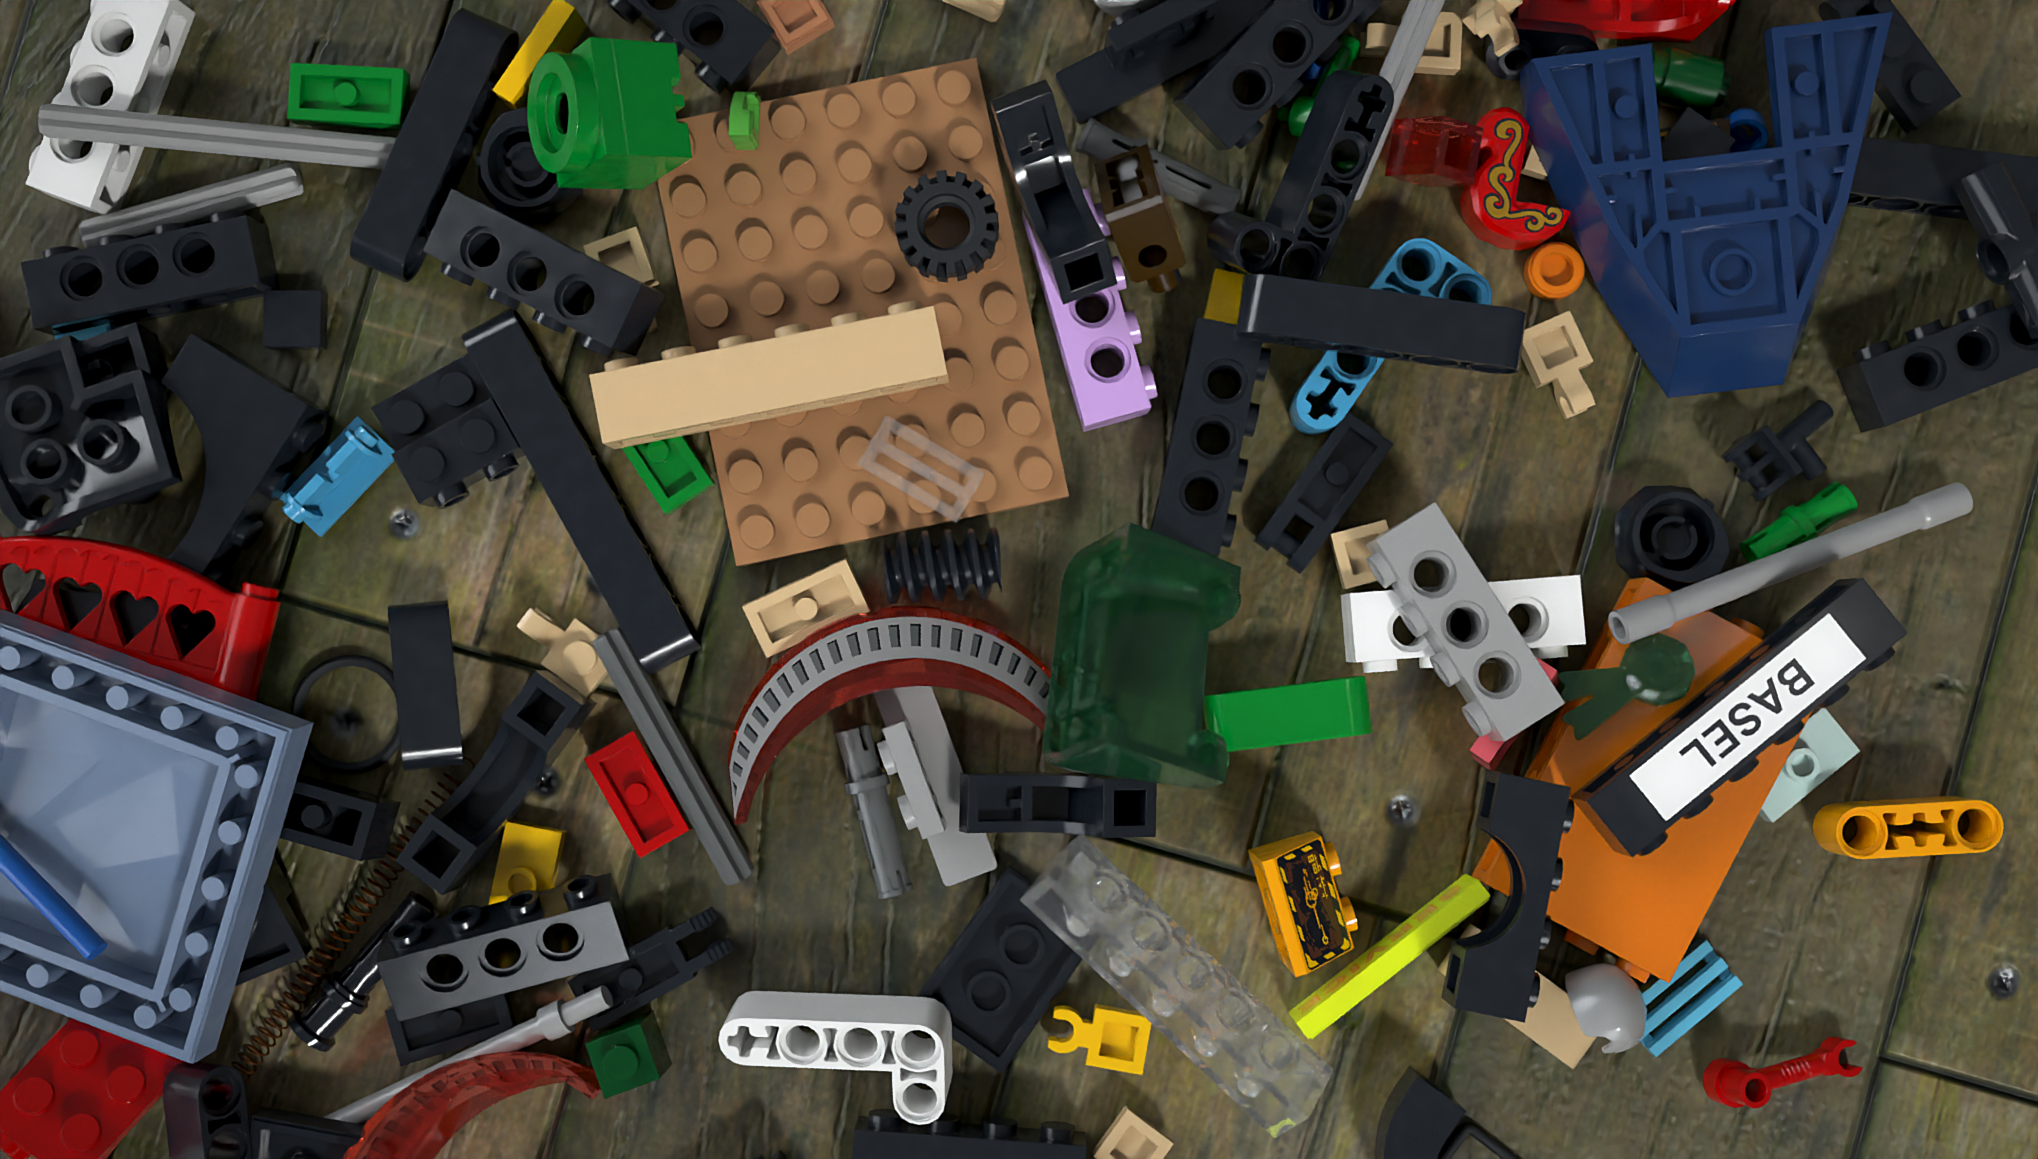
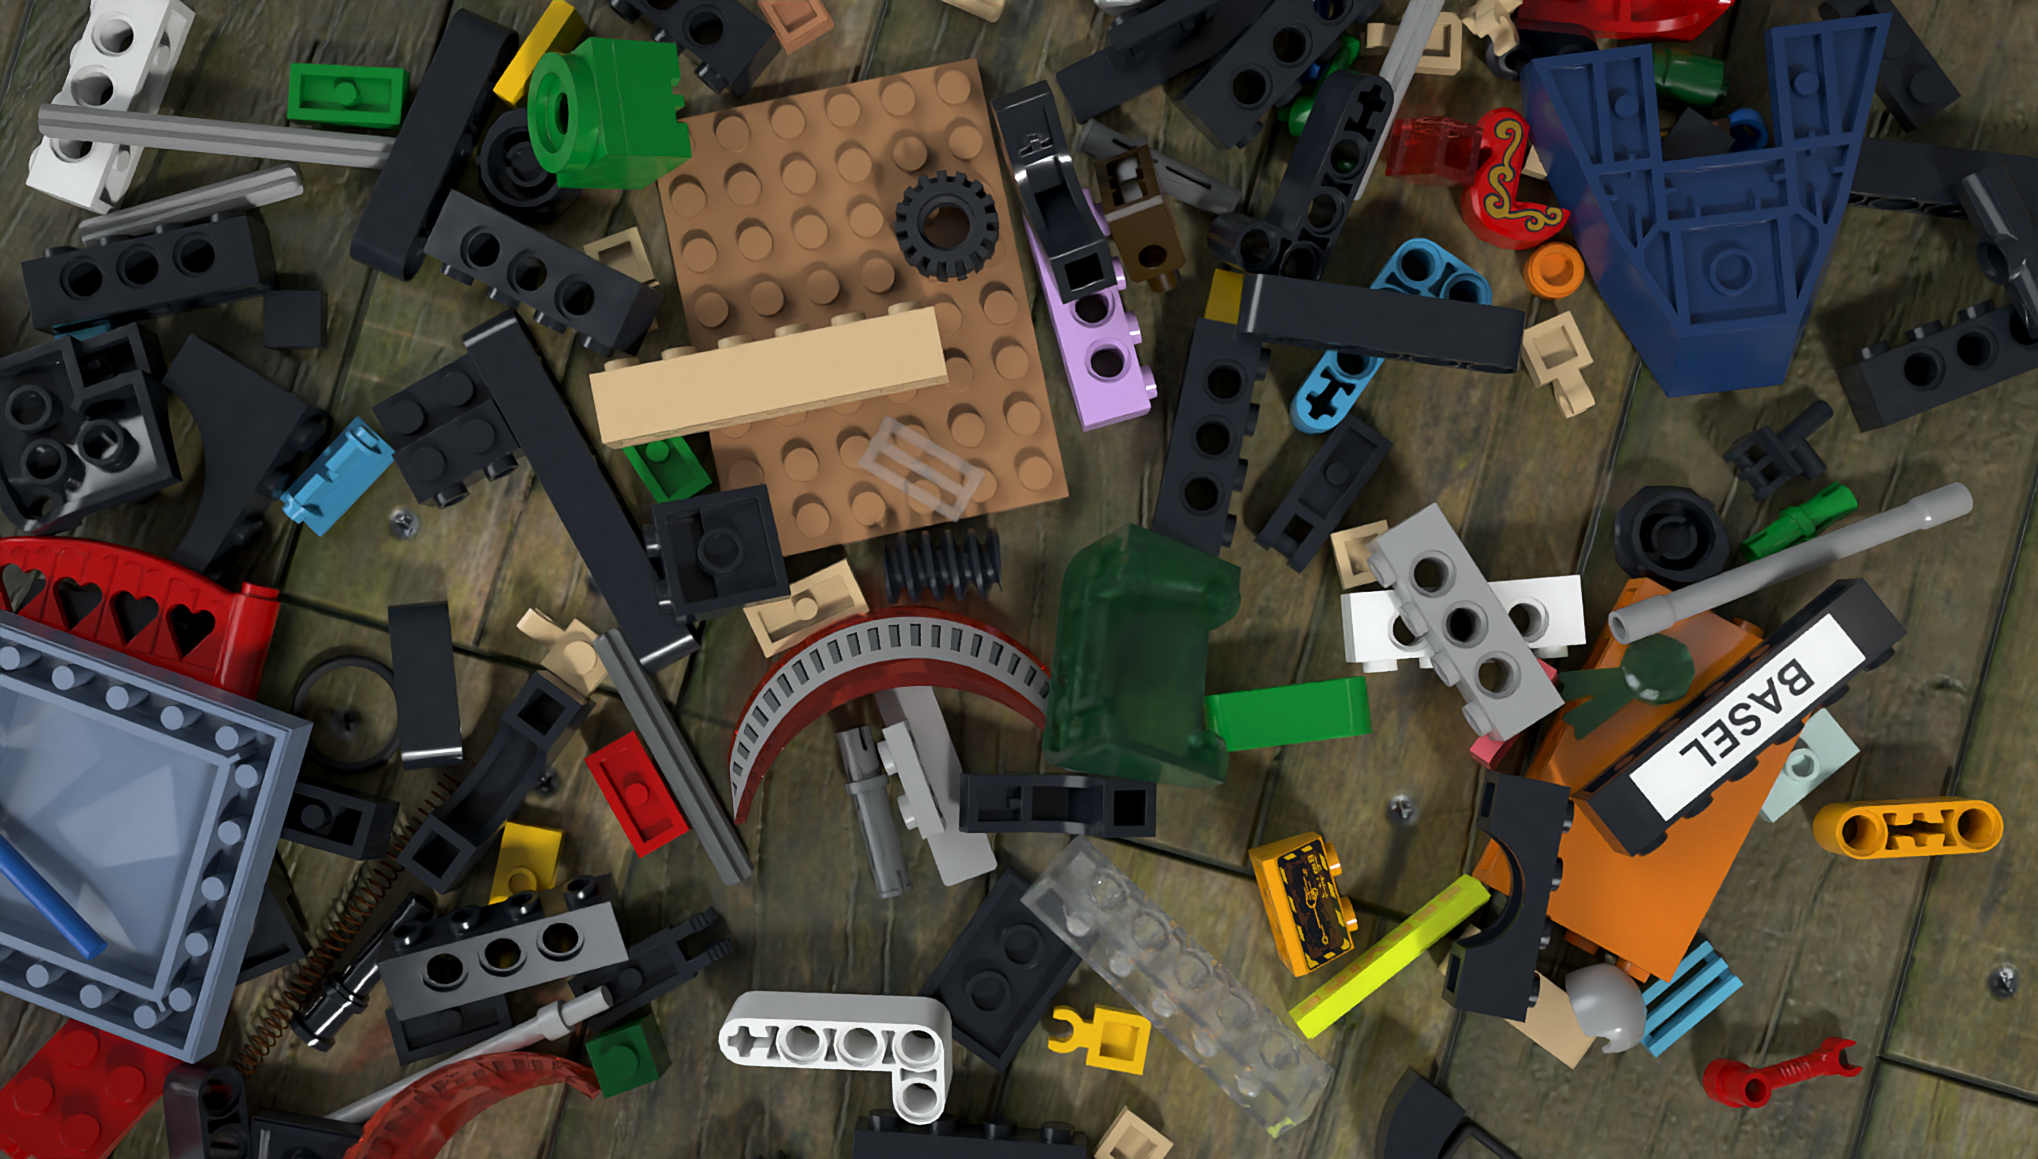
bright green tile [728,91,761,150] -> none
none -> black plate [641,484,791,626]

